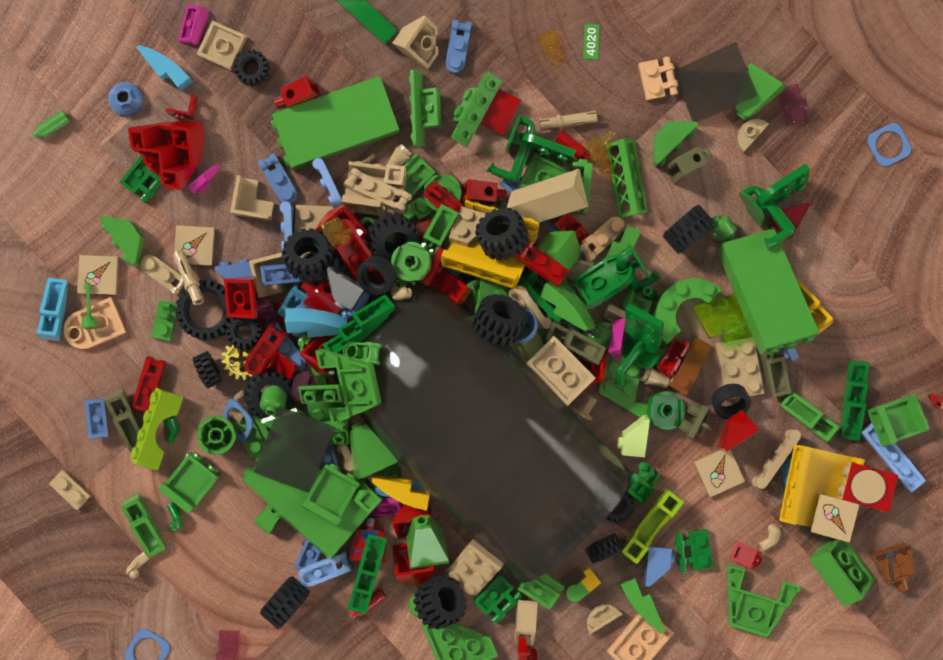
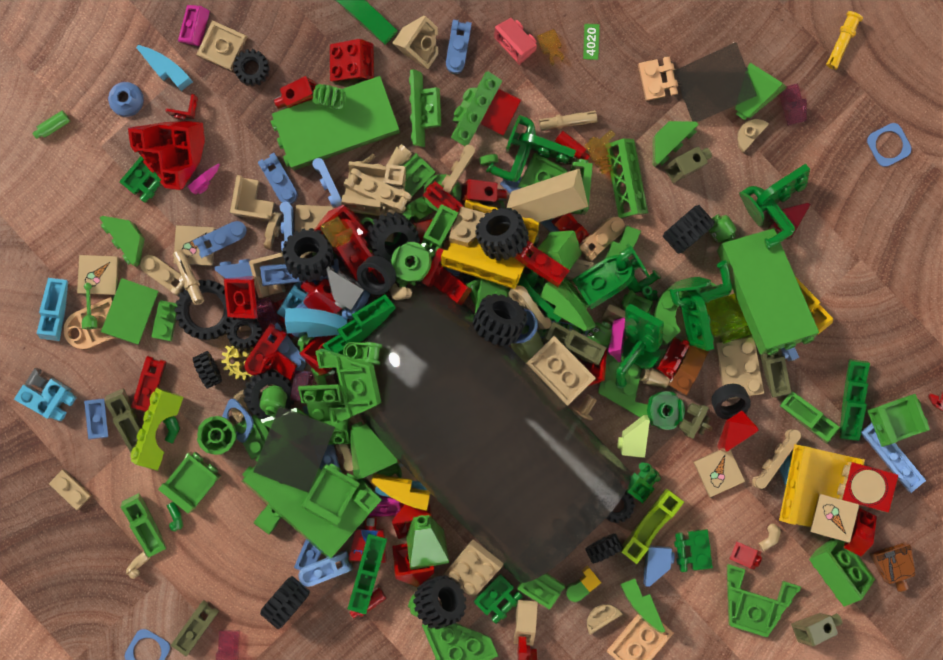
none -> medium azure hips [14,368,77,421]
none -> bright green tile [101,278,159,345]
none -> olive plate [171,600,219,657]
none -> medium blue plate [193,221,247,258]
none -> tan plate [264,212,282,250]
none -> bright green gear [313,84,346,109]
none -> red bracket [330,39,374,82]
none -> tan plate [441,145,475,194]
none -> bright green tile [479,154,499,166]
none -> coral slope [494,18,537,65]
none -> green plate [669,260,732,351]
none -> olive torso [791,613,842,647]
none -> yellow pin [826,11,863,70]
none -> red slope [844,508,877,557]

